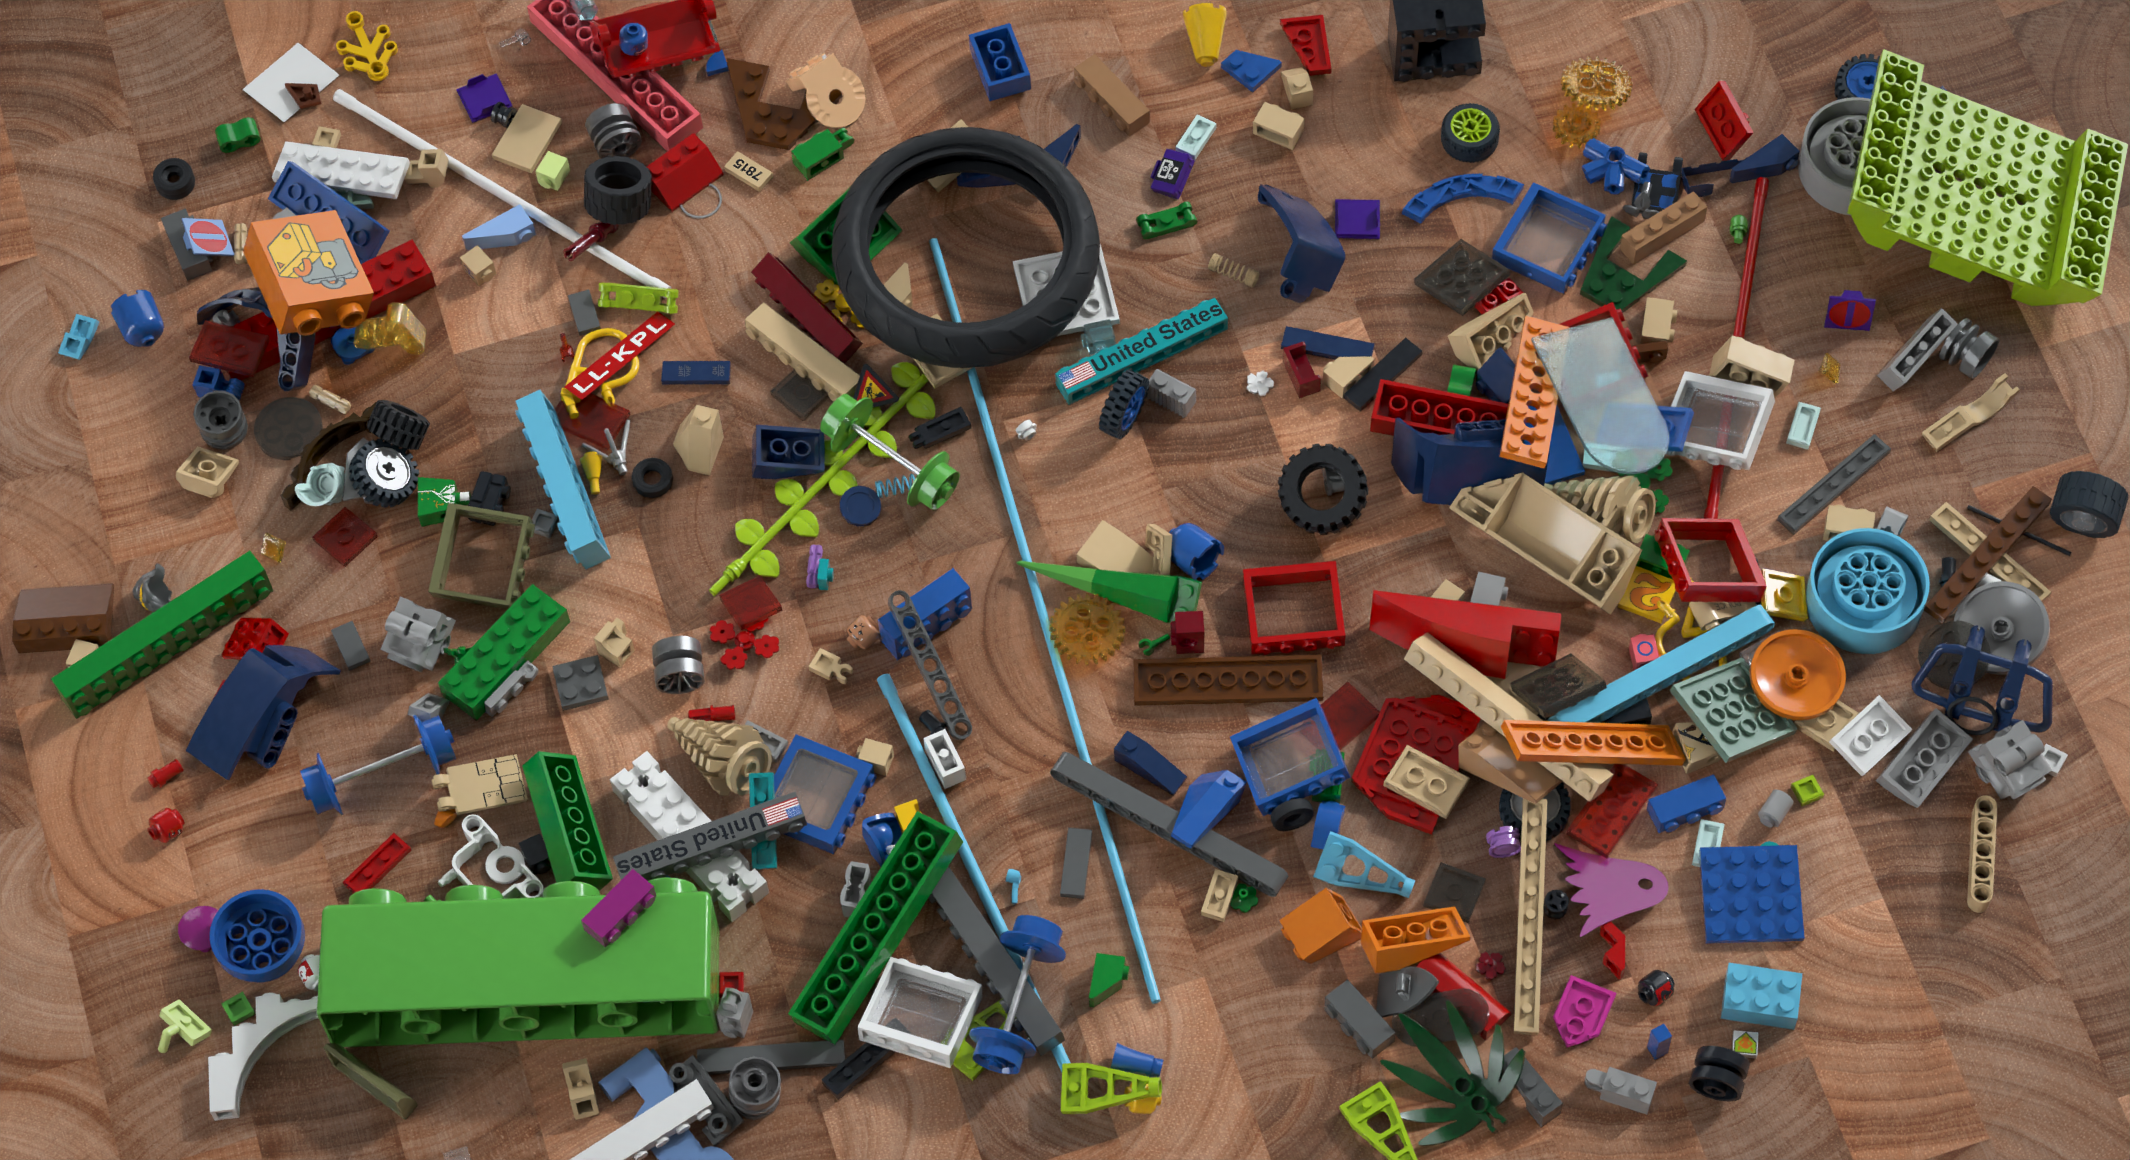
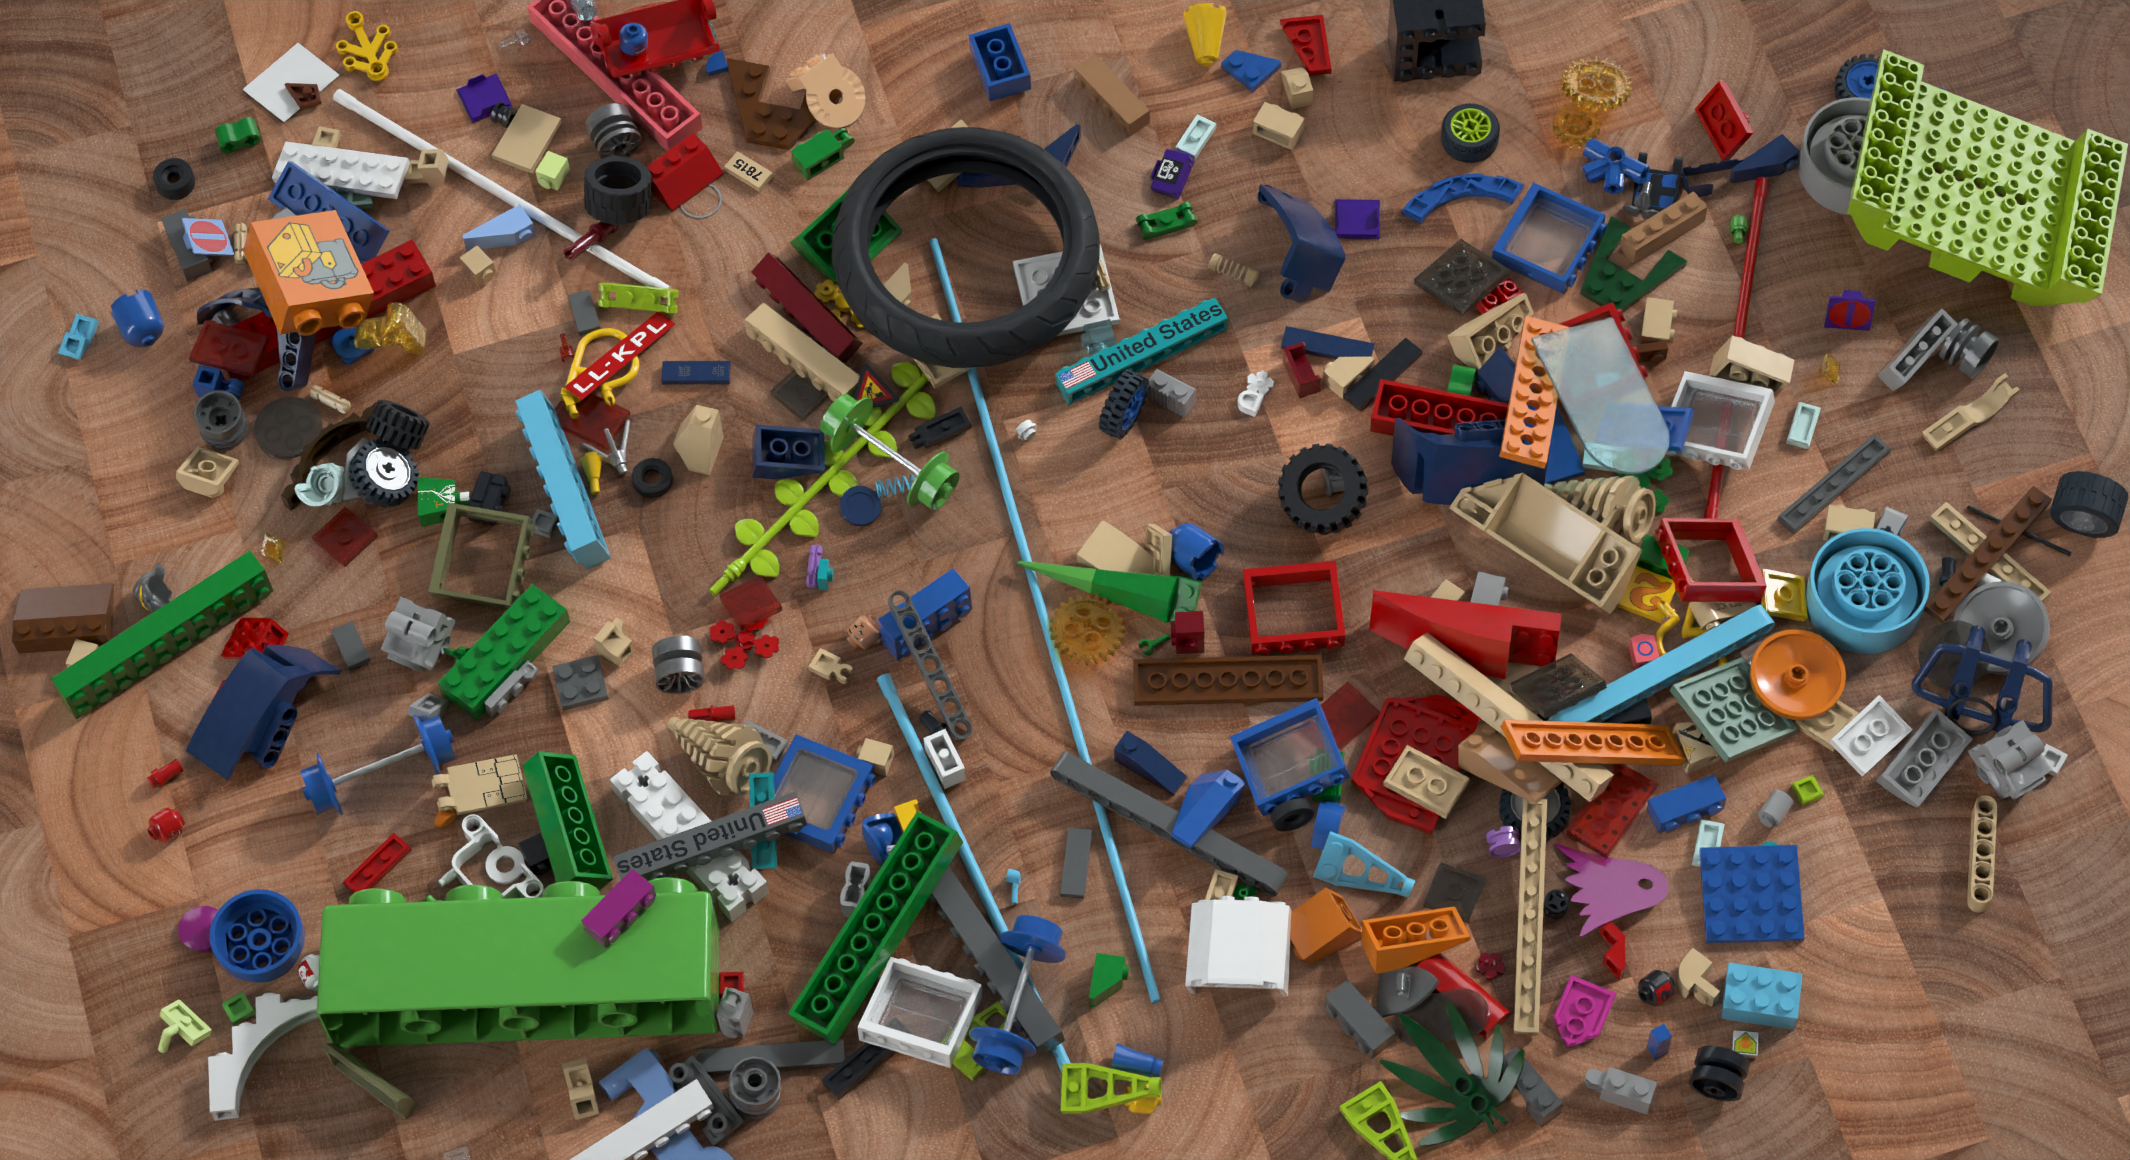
none -> tan axle [1095,257,1110,291]
none -> white windscreen [1185,896,1291,997]
none -> white tile [1238,390,1264,417]
none -> tan brick [1677,948,1720,1007]

